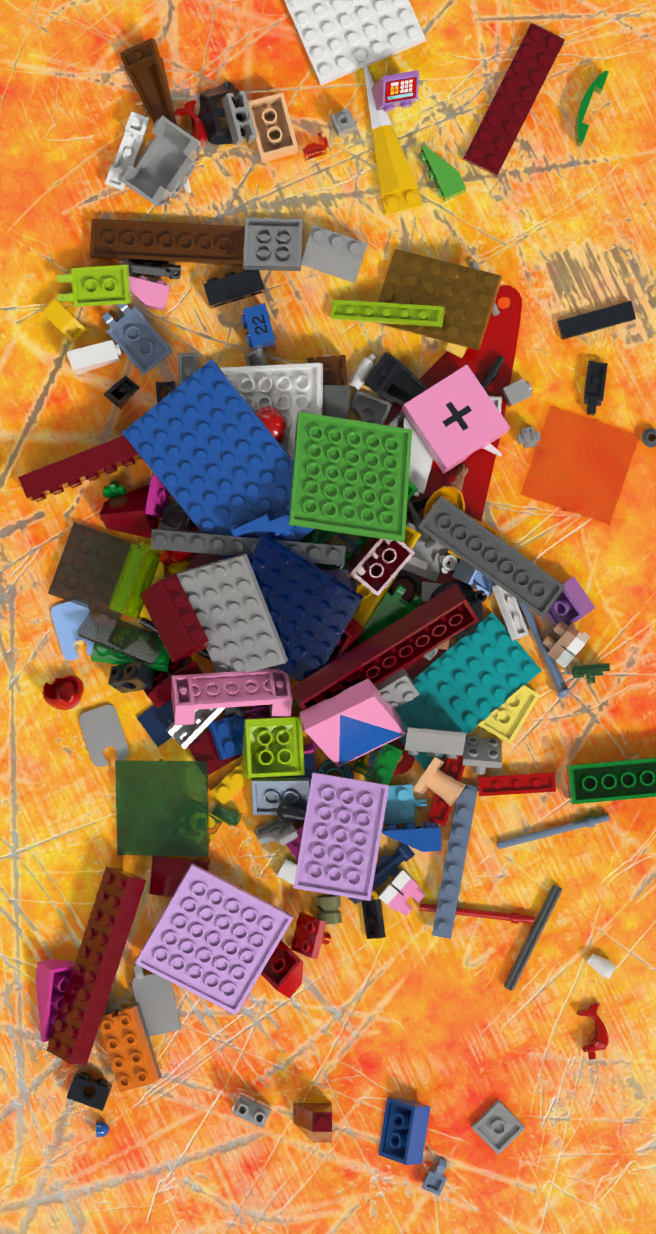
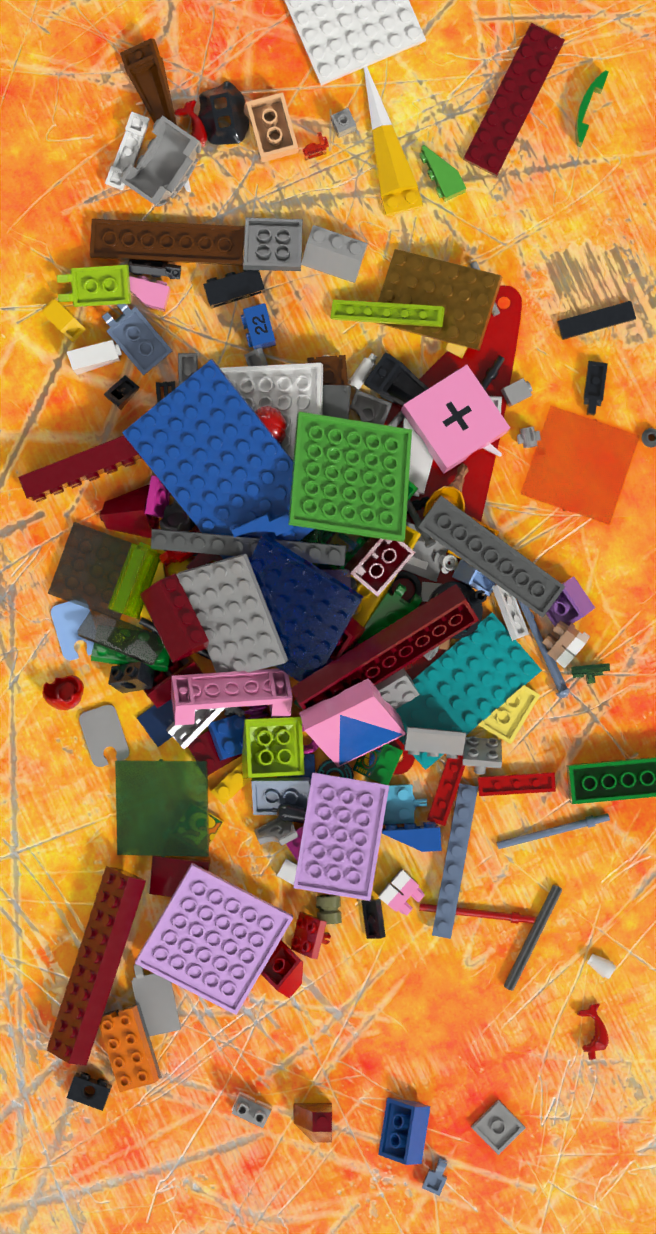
dark pink wedge [36,959,75,1042] -> none
blue hinge [96,1121,109,1138] -> none
green plant [103,481,127,500] -> none
clear green cone [212,804,242,827] -> none
light grey piece [222,91,257,146] -> none
dark blue piece [348,843,415,905] -> none
slope [371,70,419,112] -> none
light nougat plant [413,757,466,806] -> none

